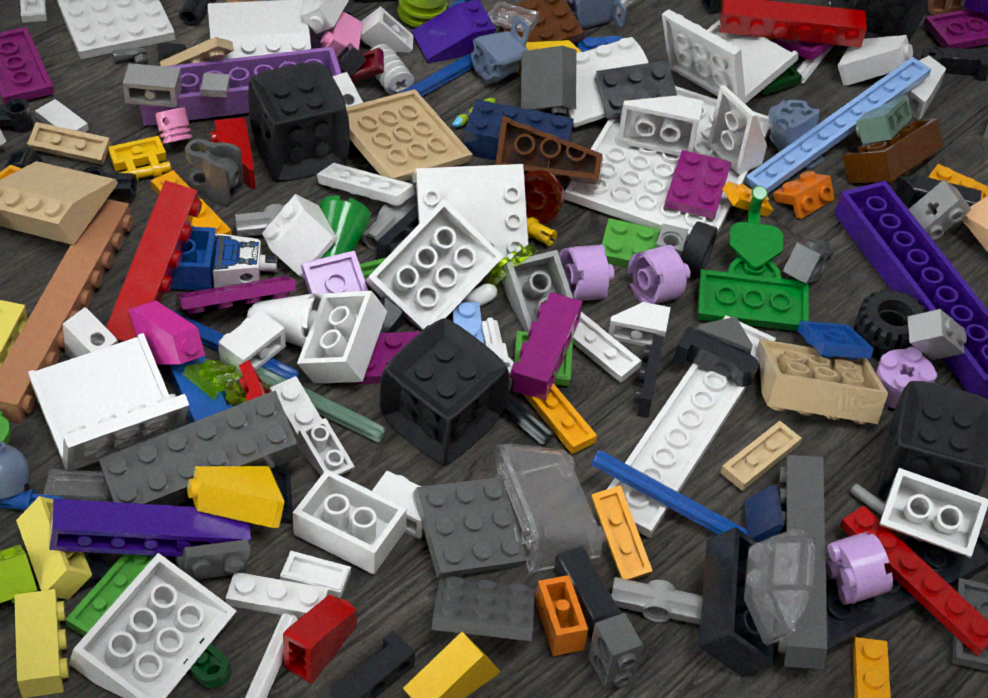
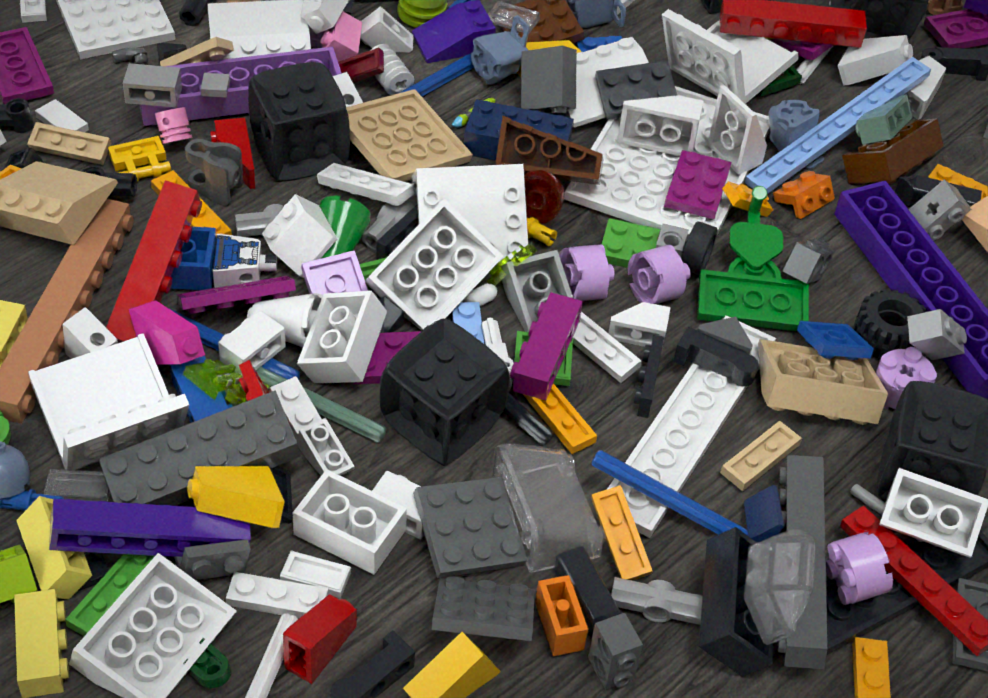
black slope [336,43,366,77] -> none

